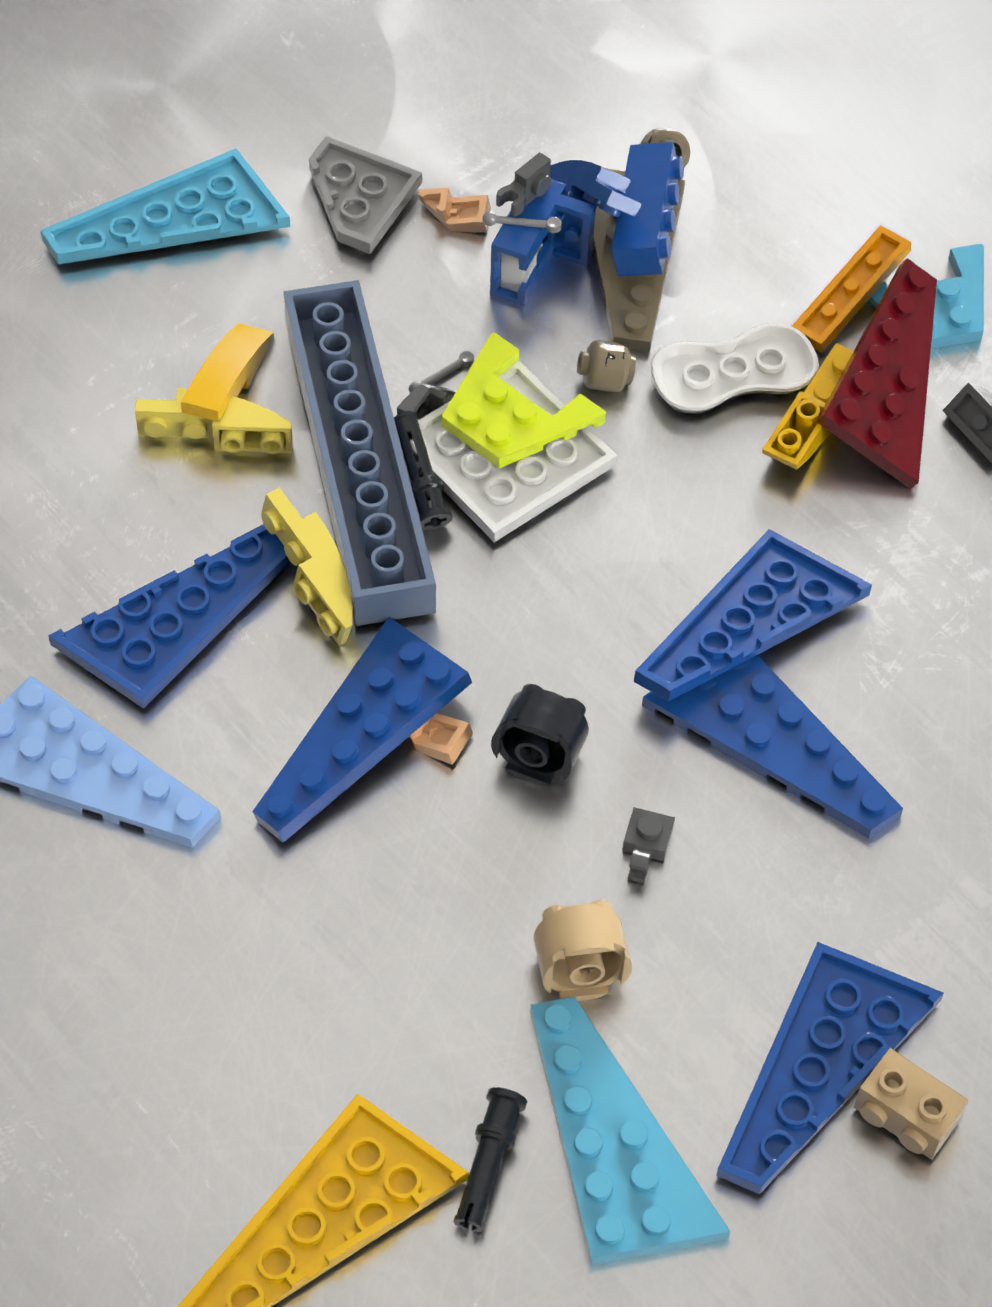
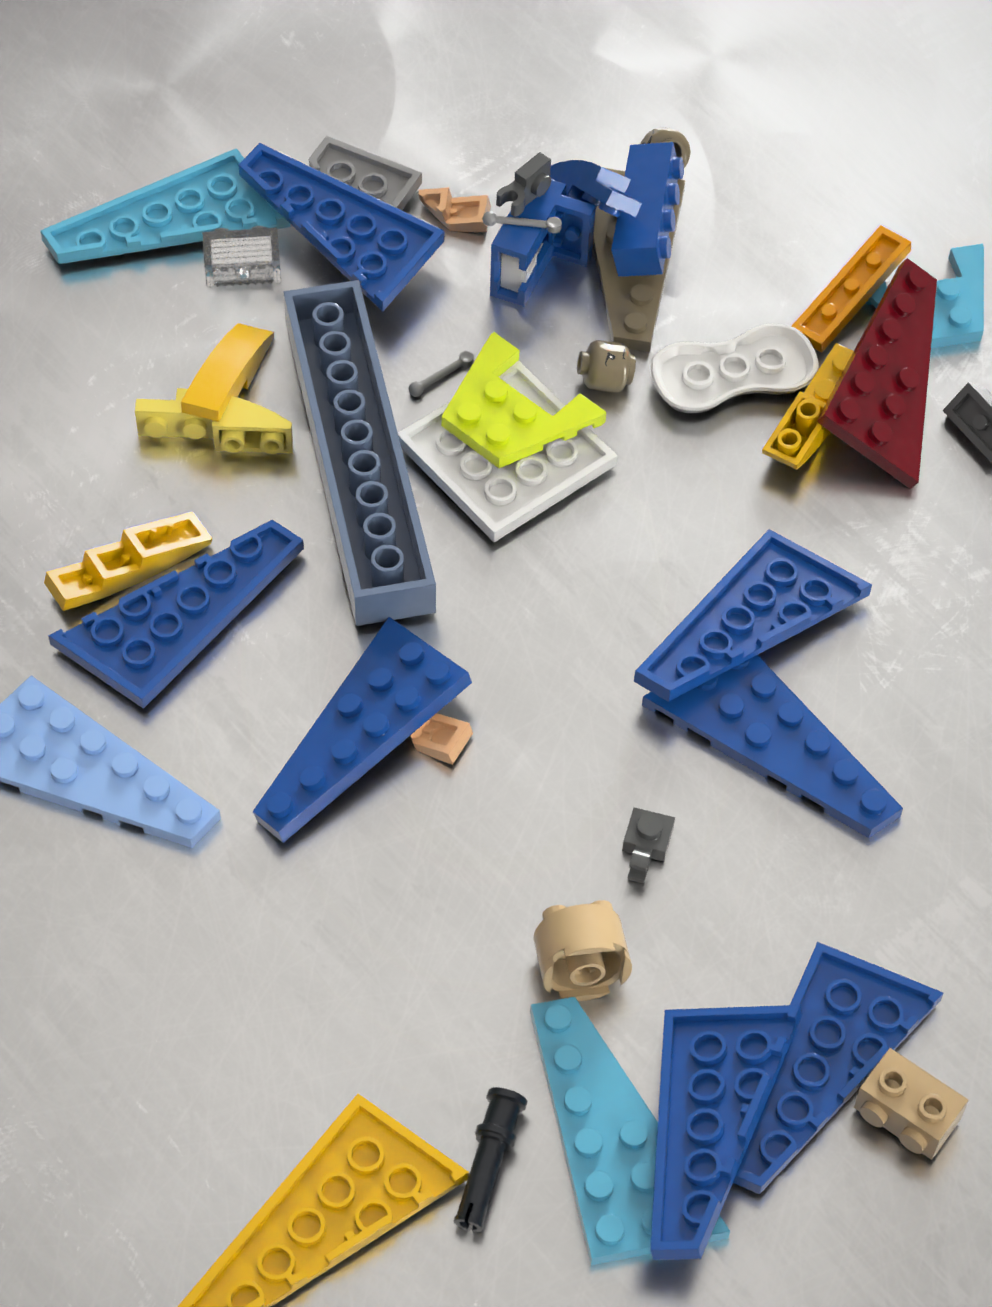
light yellow slope [261,487,353,647] -> none
black pin [394,411,453,530] -> none
dark grey slope [397,384,456,420] -> none
black brick [491,684,589,785] -> none
none -> yellow slope [44,512,213,611]
none -> clear brick [202,226,281,288]
none -> blue wing [239,143,445,312]
none -> blue wing [650,1005,802,1260]

